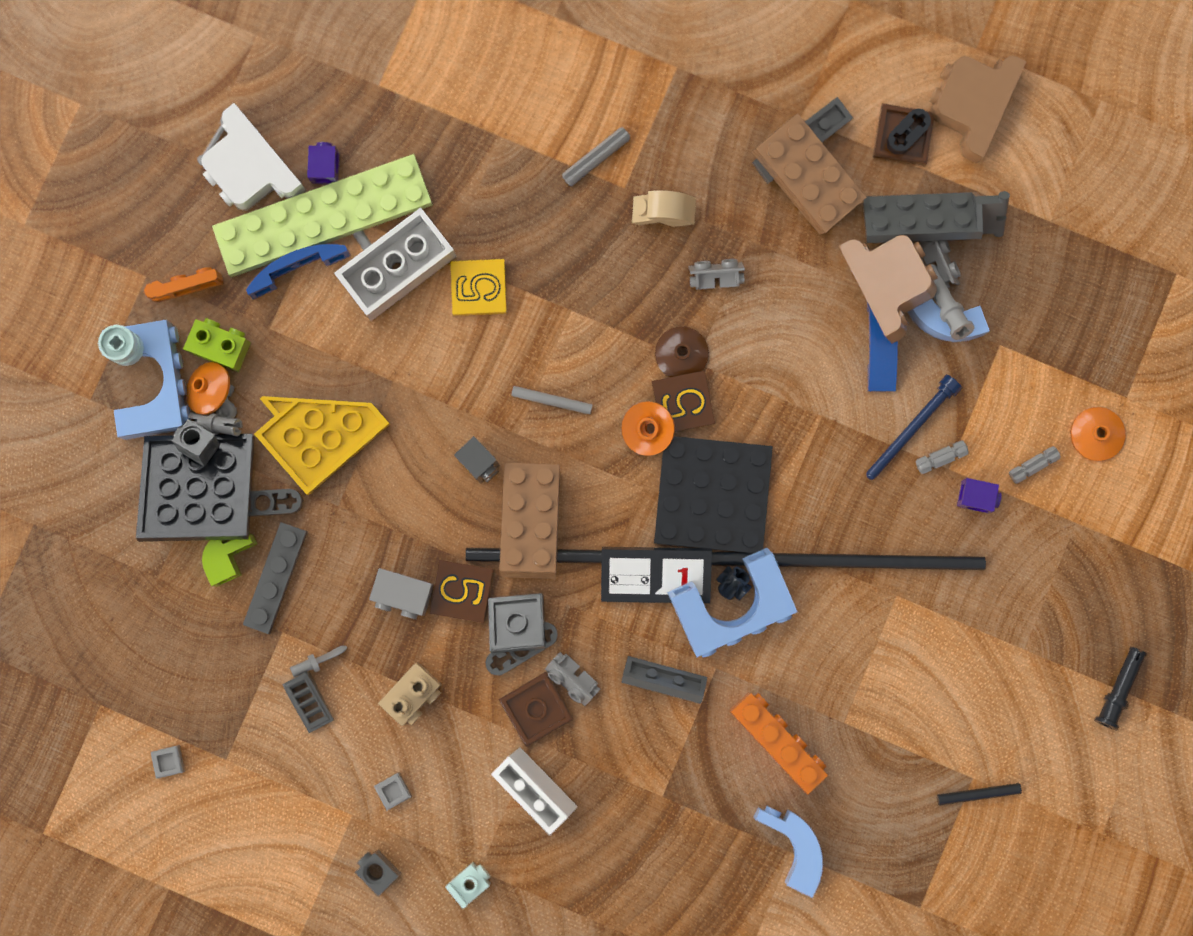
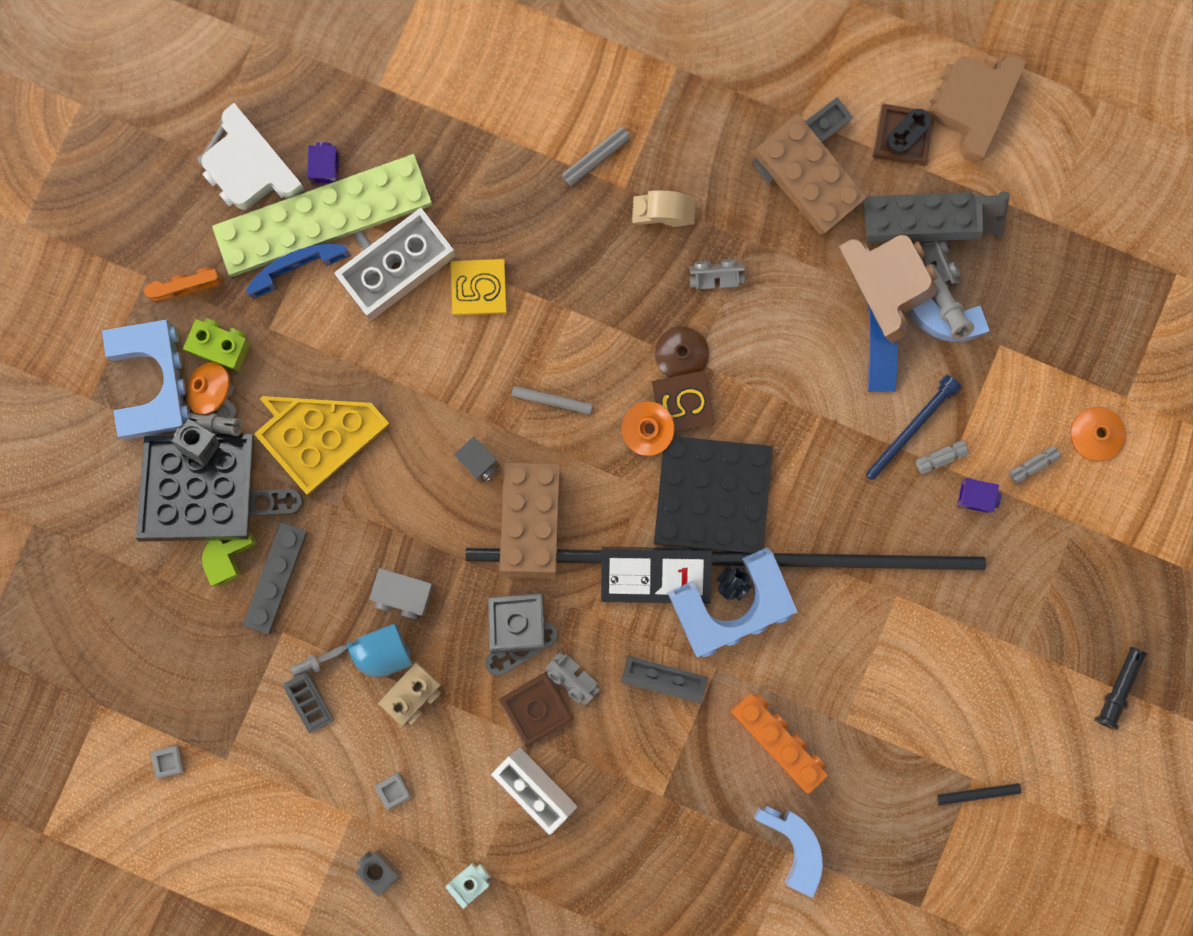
light aqua wheel [98,325,144,366] -> none
reddish brown tile [430,560,494,623] -> none
none -> dark azure brick [346,624,413,678]

